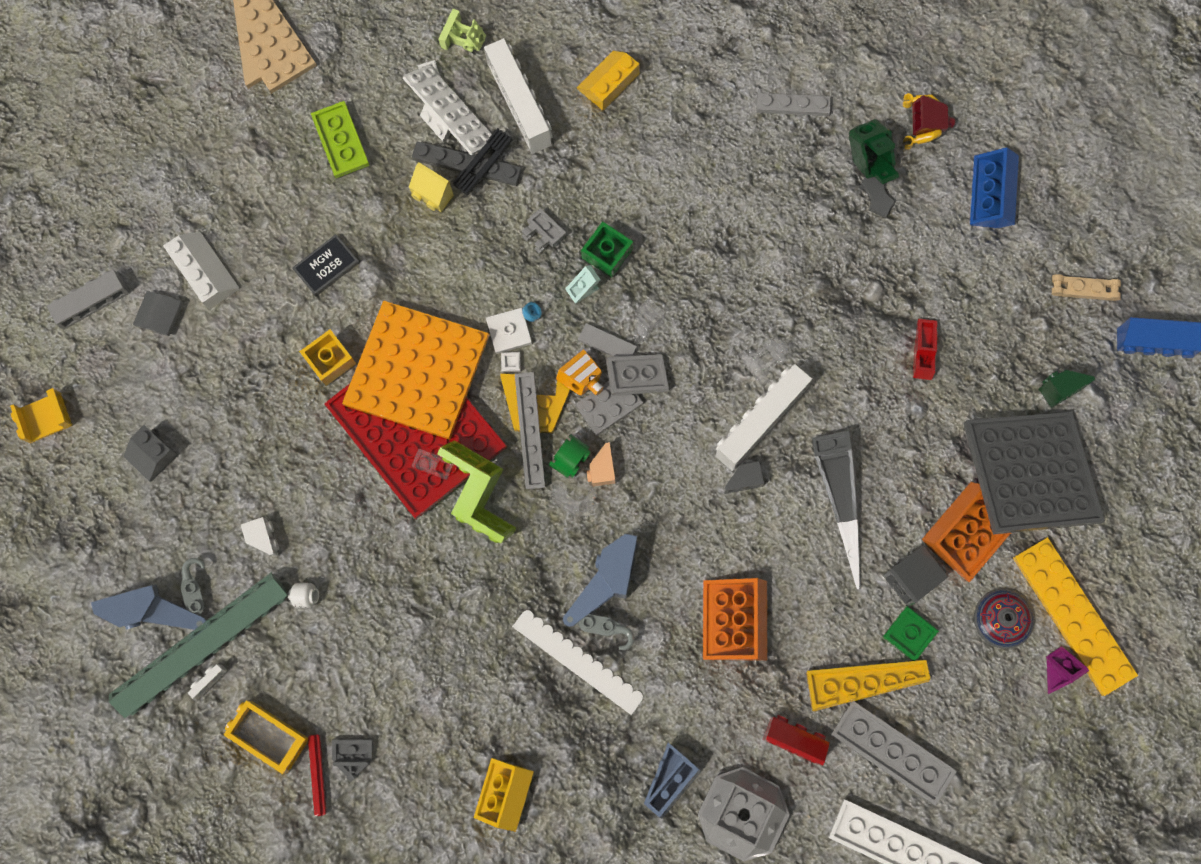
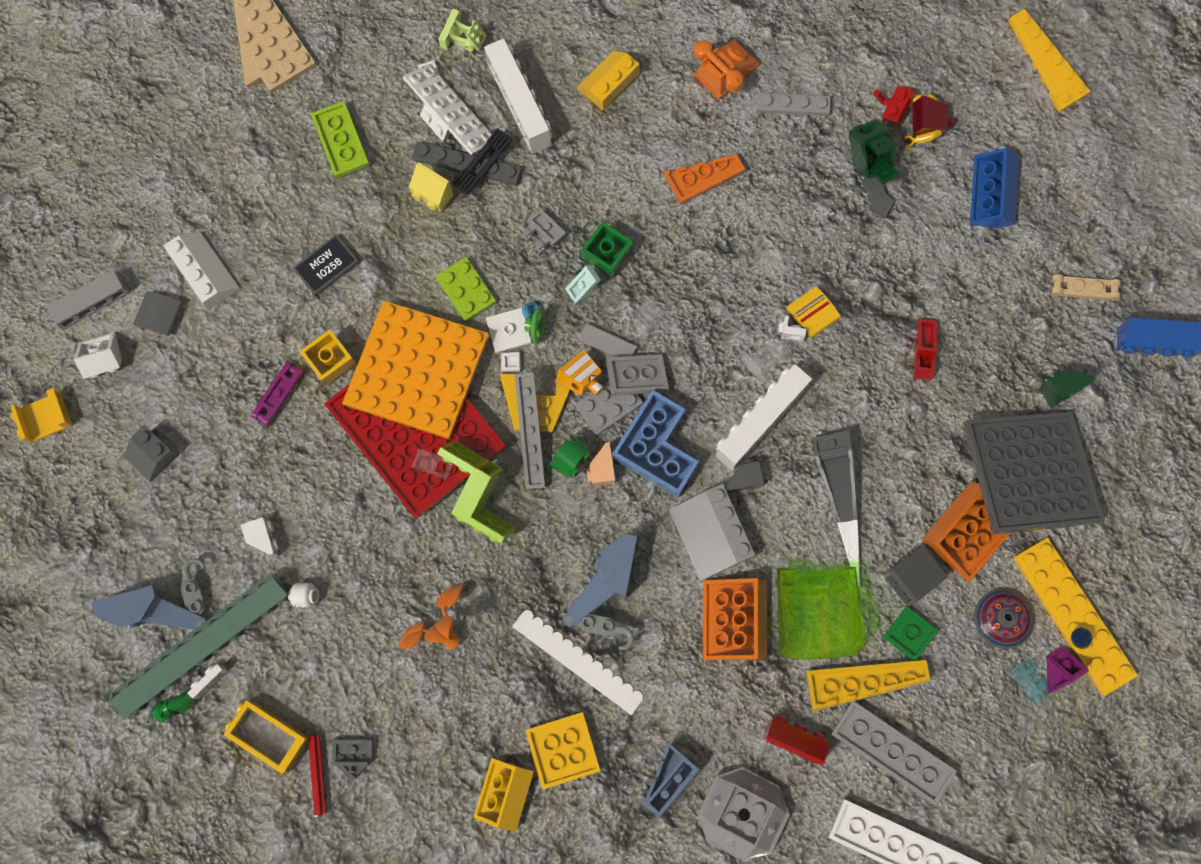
none -> white slope [74,332,122,379]
none -> green arm [152,691,195,722]
none -> magenta plate [251,361,305,427]
none -> orange plant [398,583,464,650]
none -> lime plate [435,257,497,323]
none -> bright green piece [524,307,546,344]
none -> yellow plate [525,712,601,790]
none -> medium blue brick [612,390,699,498]
none -> orange wing [663,154,745,205]
none -> light grey slope [669,484,755,581]
none -> orange piece [693,39,759,100]
none -> clear neon green windscreen [777,567,866,660]
none -> white bracket [778,315,806,342]
none -> yellow slope [786,286,841,339]
none -> red plate [873,85,916,125]
none -> yellow wing [1008,9,1091,113]
none -> clear light blue hinge [1010,661,1048,704]
none -> clear blue tile [1071,628,1093,649]

